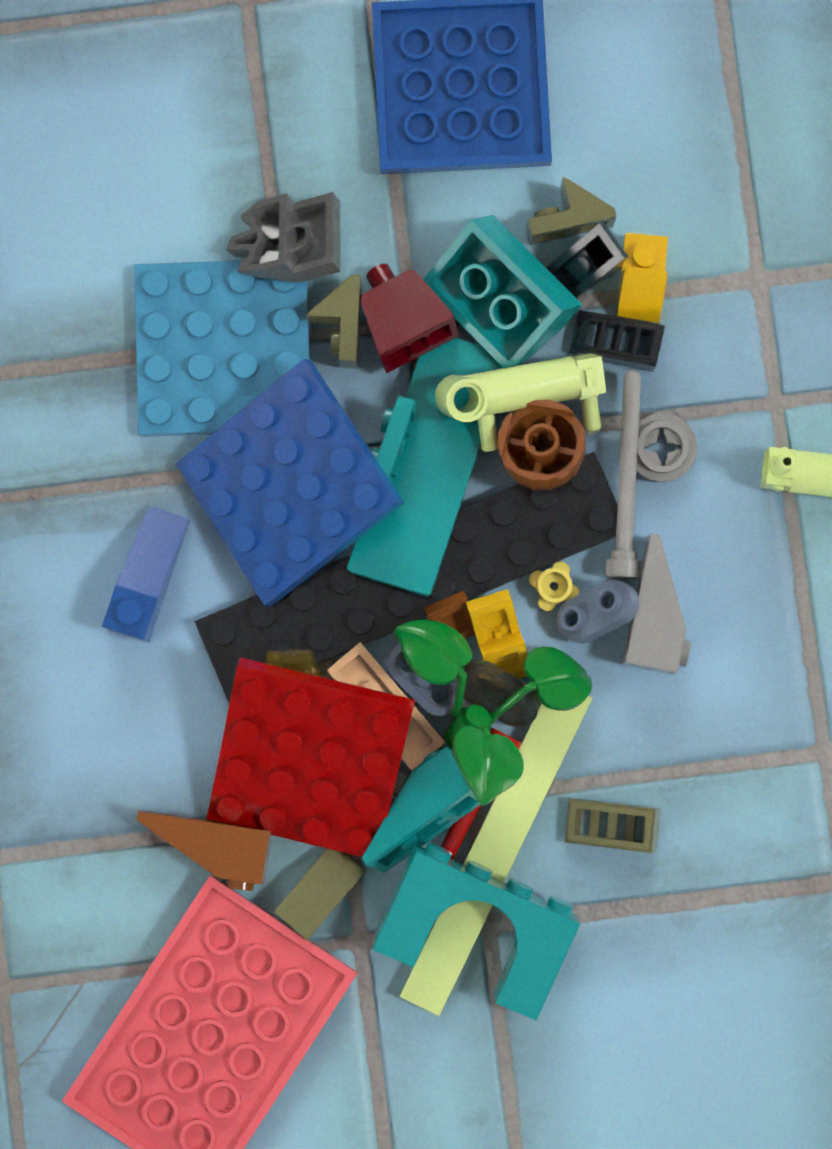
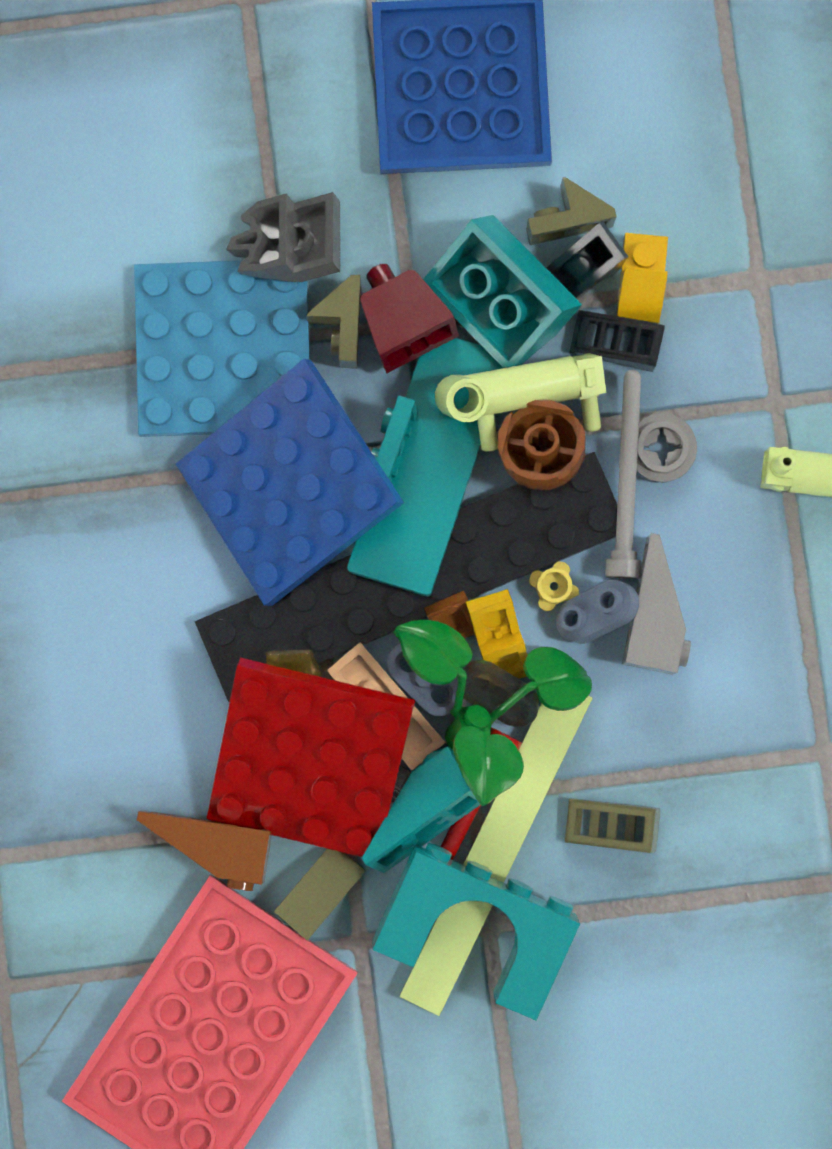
slope [102,506,190,643] -> none

